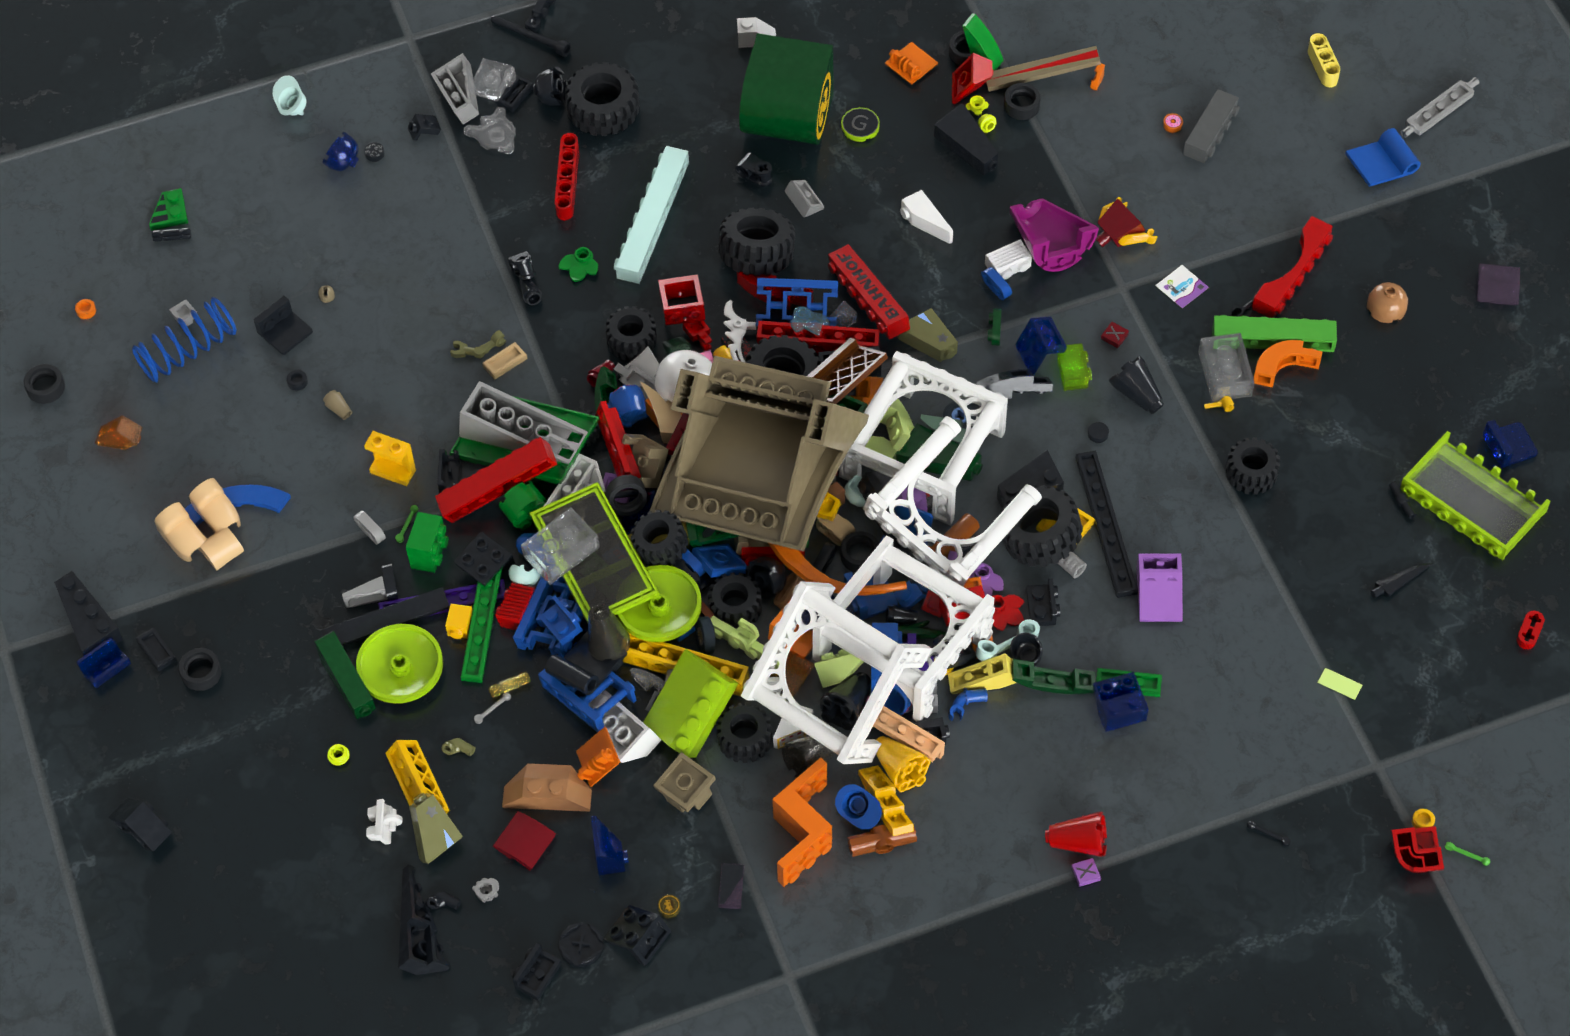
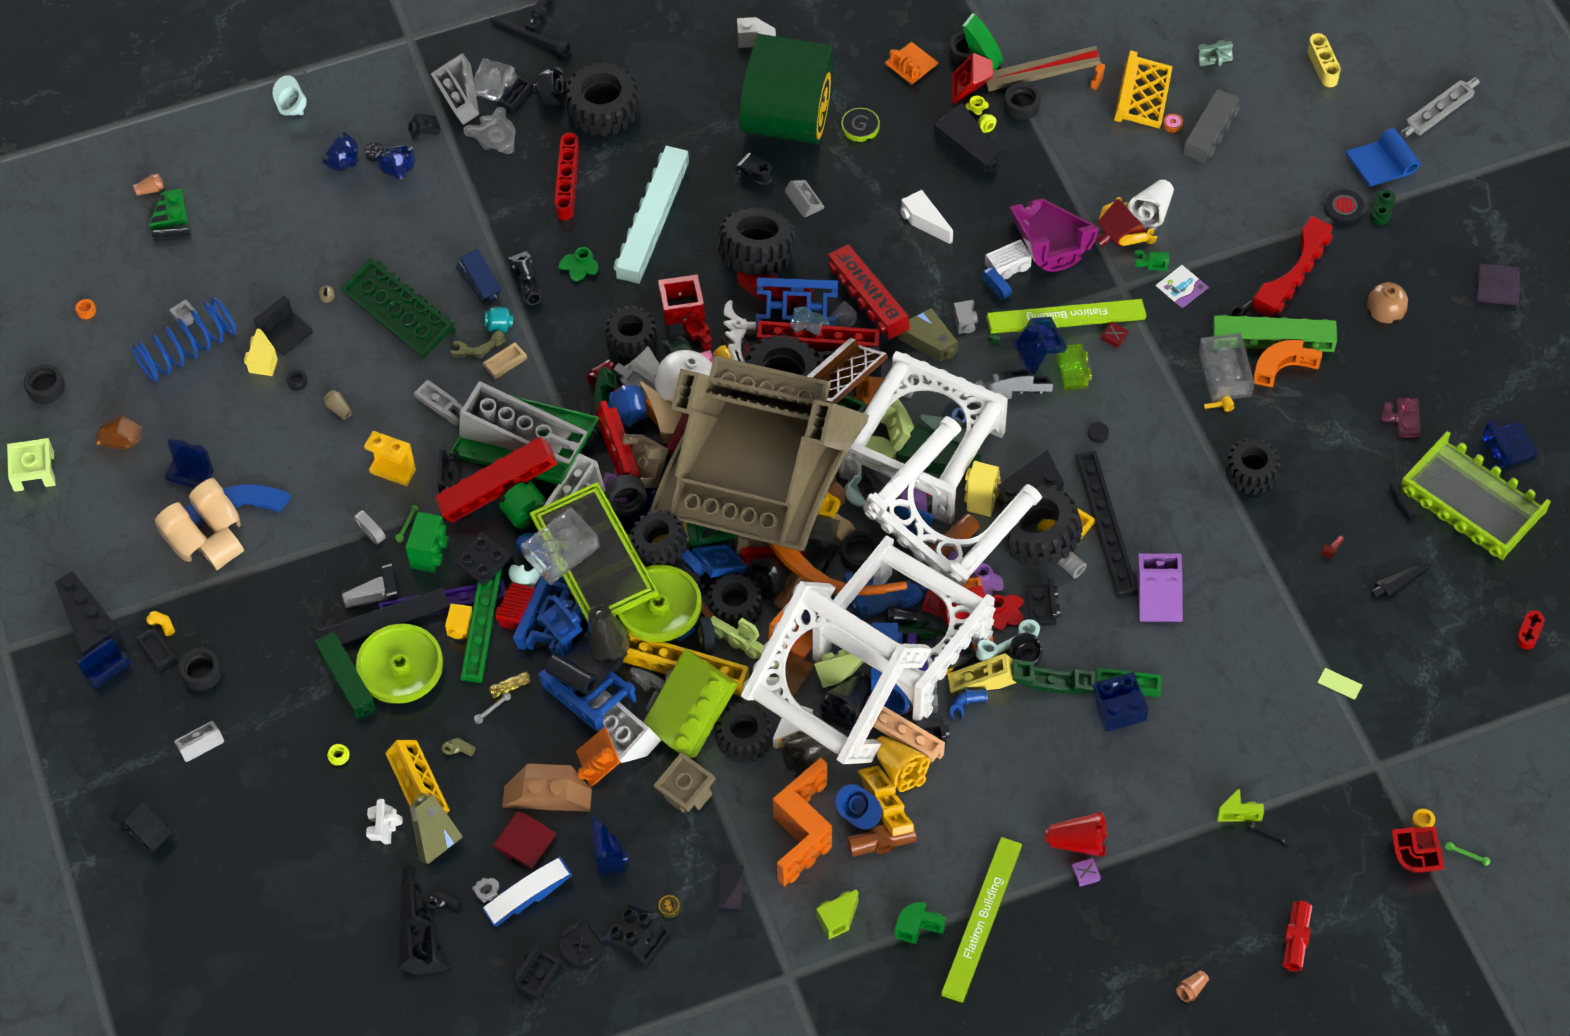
black cone [1109,356,1164,414] -> none
none -> yellowish green panel [7,438,56,492]
none -> nougat cone [133,174,164,196]
none -> yellow arm [146,611,175,636]
none -> clear blue bracket [165,439,214,488]
none -> slope [174,721,224,762]
none -> light yellow slope [244,329,278,376]
none -> dark green bracket [340,258,457,359]
none -> clear blue cylinder [376,145,416,179]
none -> light grey hinge [414,380,463,426]
none -> dark blue slope [456,248,502,303]
none -> white slope [482,857,573,927]
none -> teal head [484,306,513,333]
none -> clear smoke bracket [807,516,840,548]
none -> lime slope [816,889,858,939]
none -> green brick [895,902,946,944]
none -> lime tile [941,837,1022,1003]
none -> light grey brick [953,300,978,334]
none -> light yellow wedge [964,461,1002,517]
none -> lime tile [986,299,1146,334]
none -> yellow fence [1114,50,1173,129]
none -> white cone [1127,180,1174,230]
none -> green plate [1134,250,1169,271]
none -> nougat cone [1176,970,1209,1002]
none -> sand green hips [1198,40,1233,67]
none -> lime slope [1217,789,1264,822]
none -> red piece [1282,901,1312,971]
none -> clear red hand [1321,535,1344,558]
none -> tile [1324,189,1365,225]
none -> dark green plate [1371,190,1396,225]
none -> clear pink plate [1382,398,1421,438]

